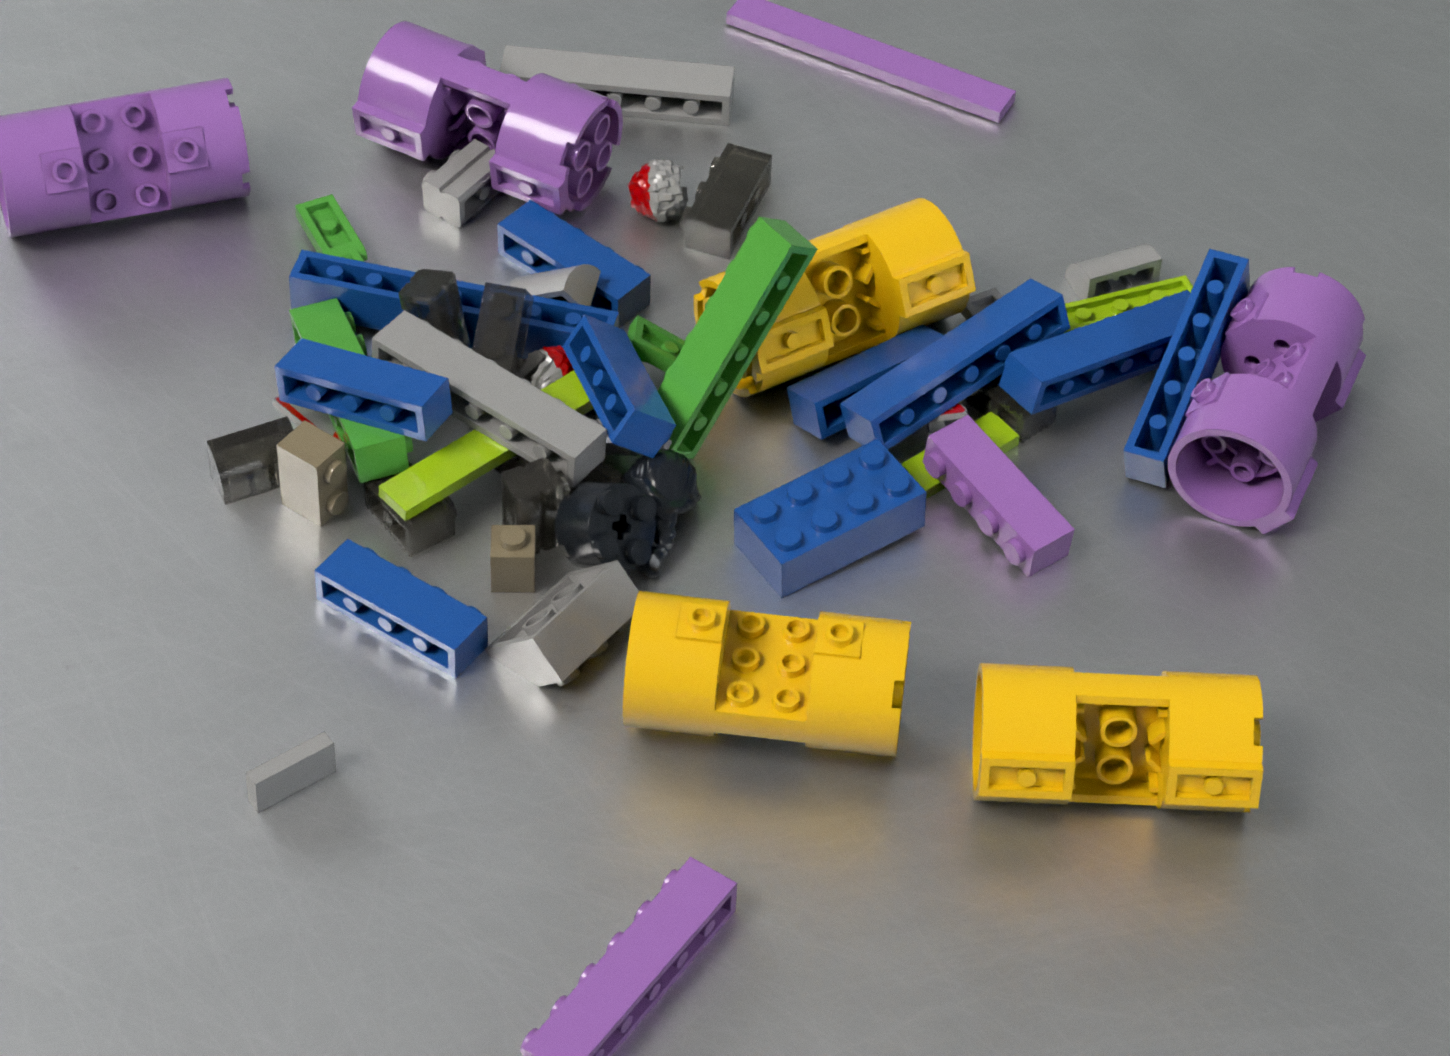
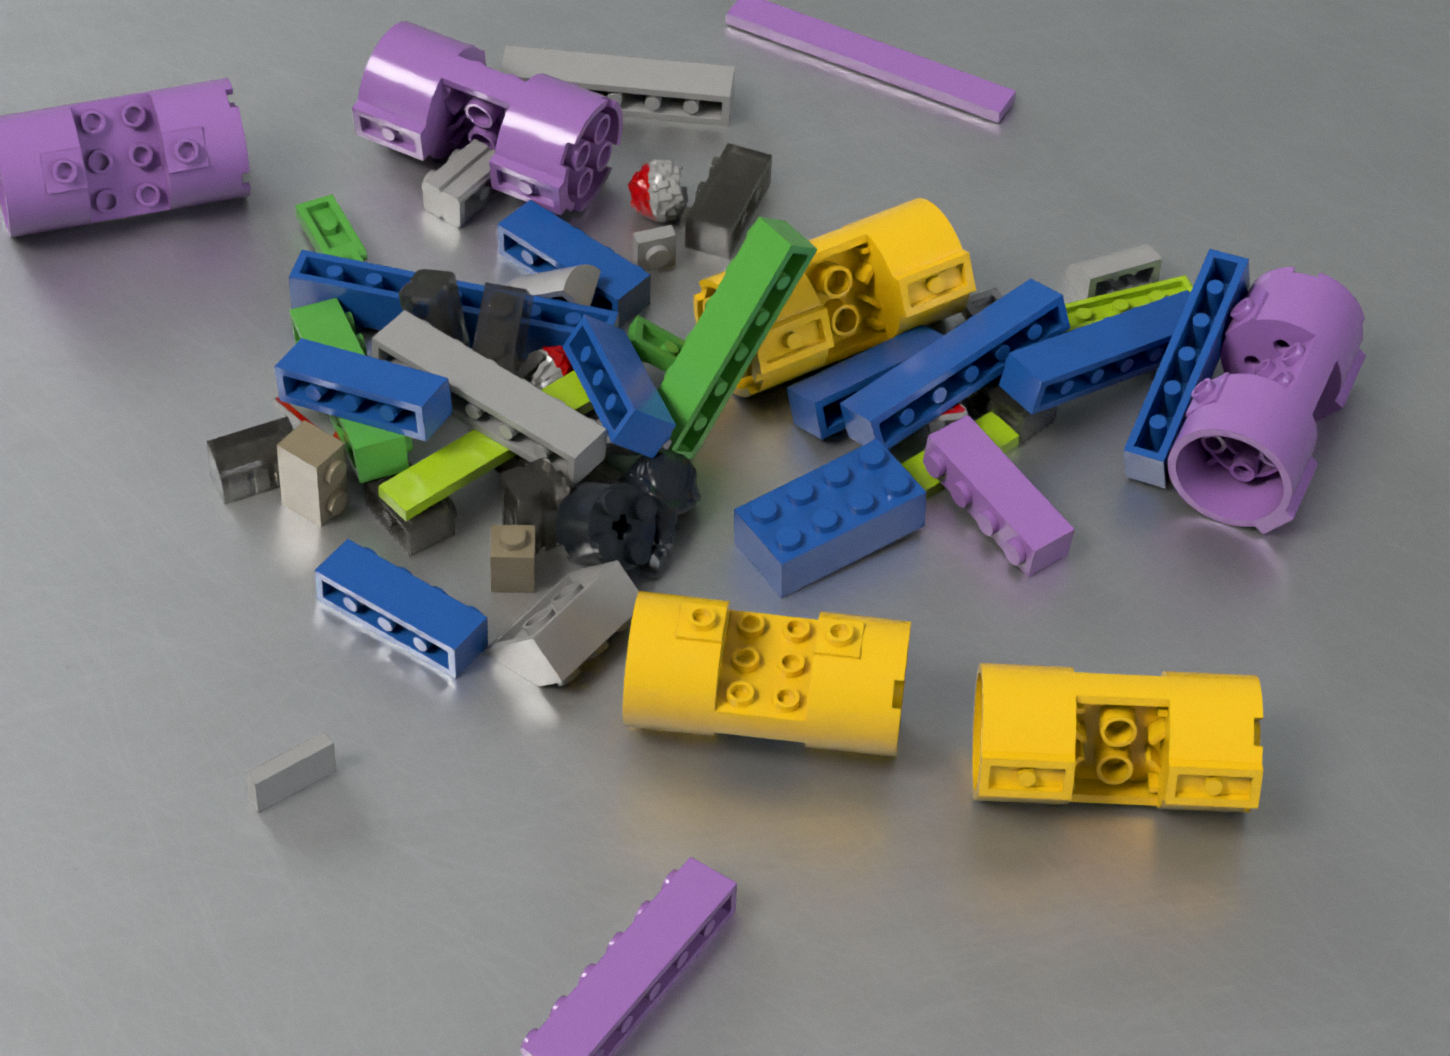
none -> light grey plate [632,225,676,271]

